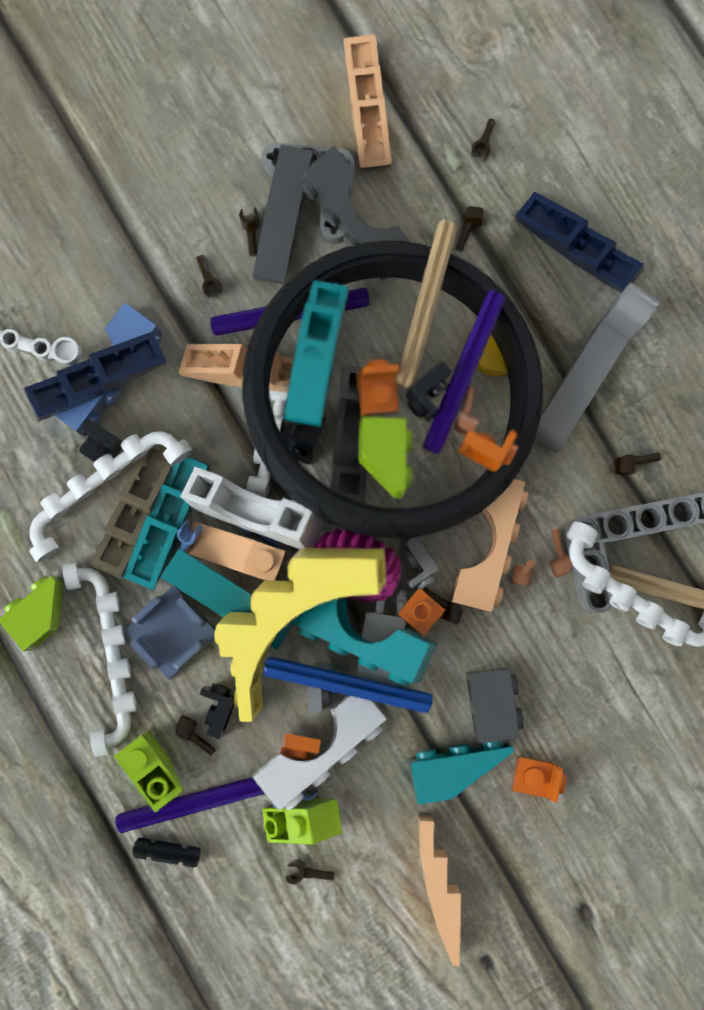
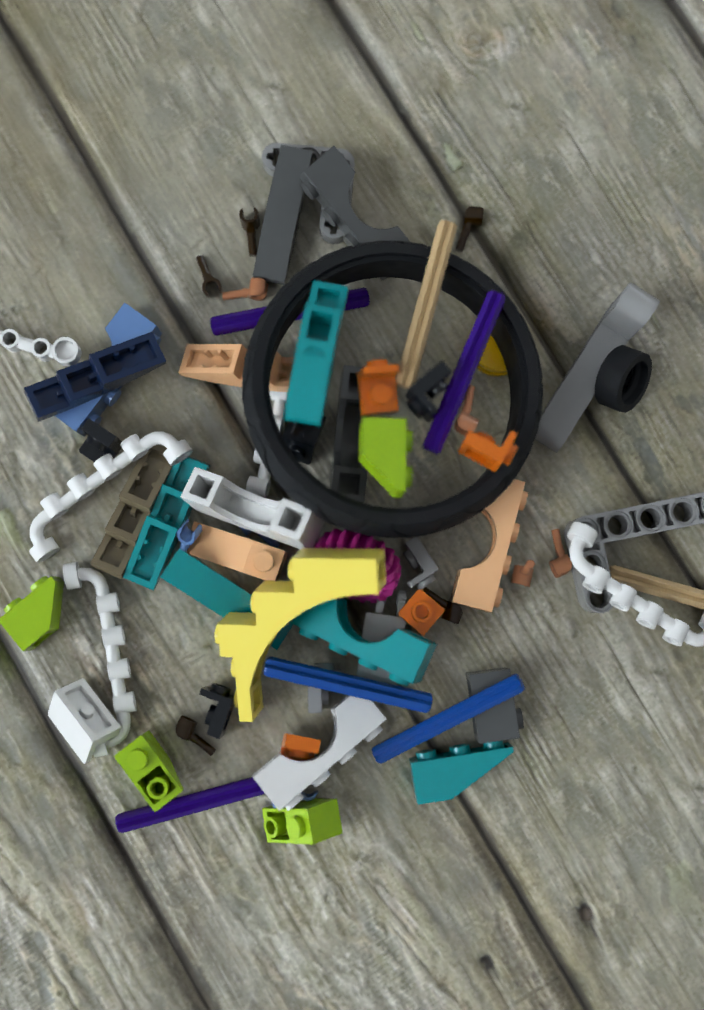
sand blue panel [124,586,215,680] -> none
black axle [133,837,201,868] -> none
dark brown hand [285,859,334,884] -> none
light nougat slope [343,34,392,169] -> none
light nougat slope [418,815,461,966] -> none
dark brown hand [471,119,496,162] -> none
orange bracket [511,756,566,802] -> none
dark blue slope [515,191,644,293] -> none
dark brown hand [615,453,661,475] -> none
none -> white panel [48,678,122,764]
none -> nougat hand [222,278,268,301]
none -> blue axle [372,674,525,764]
none -> black tyre [595,345,652,413]

